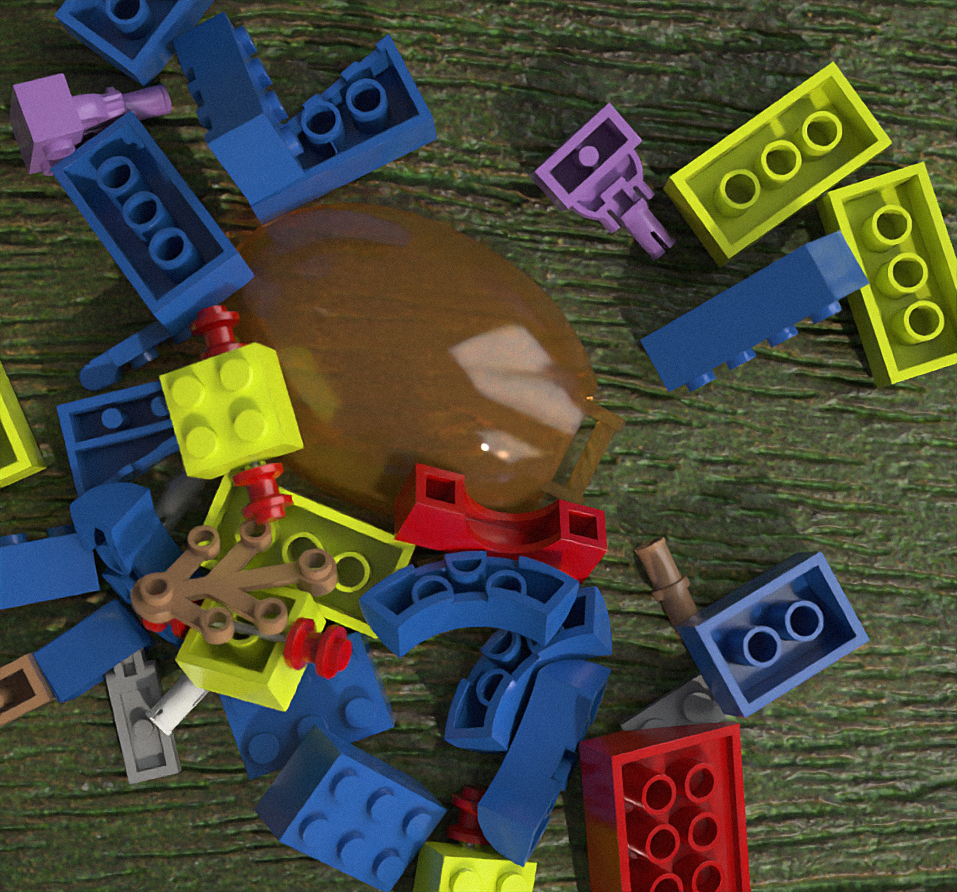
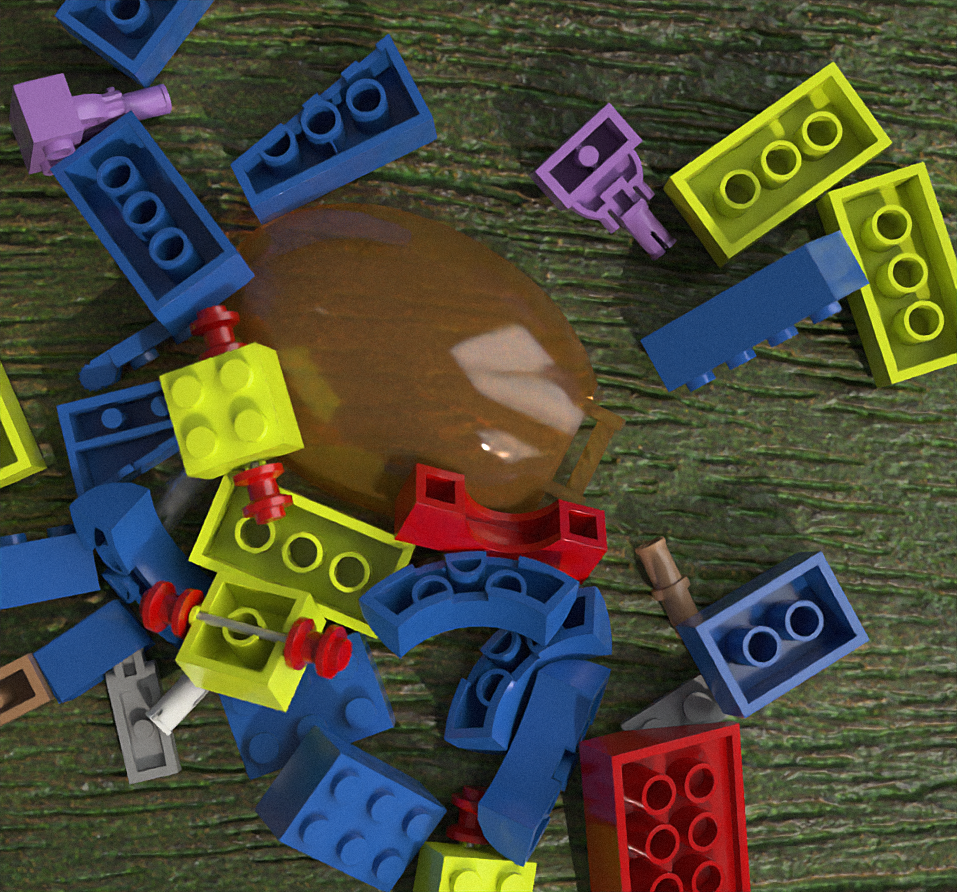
medium nougat plant [131,518,337,644] -> none
blue wedge [172,11,306,205] -> none

